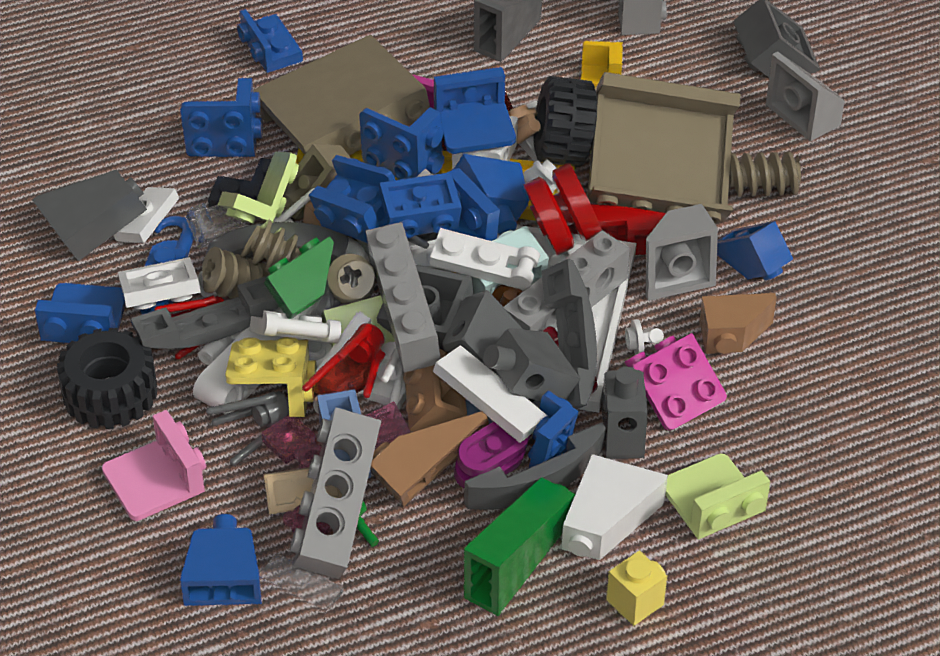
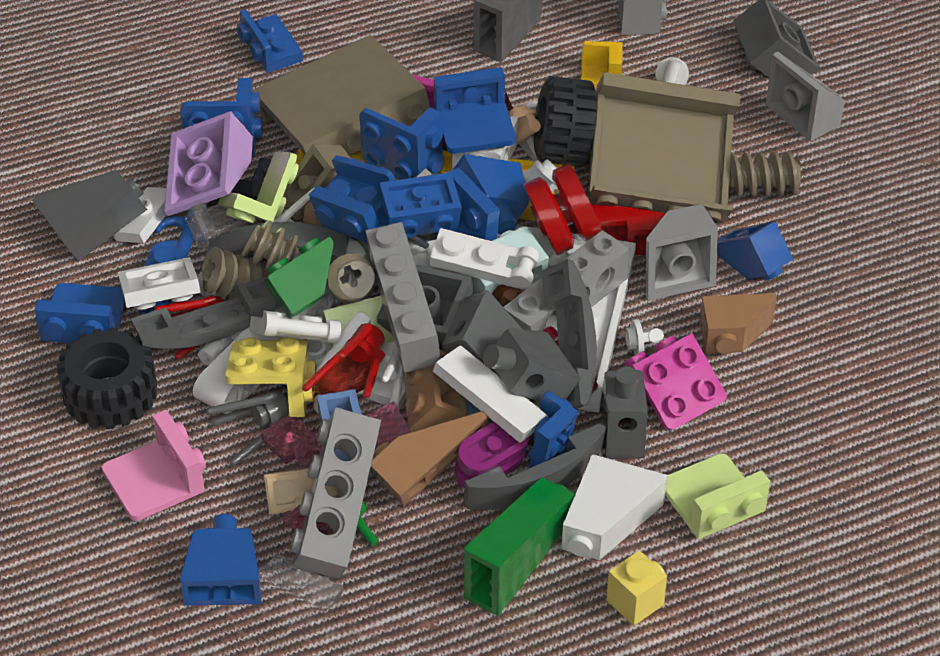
none -> lavender slope [164,111,253,216]
none -> white plate [655,57,689,85]

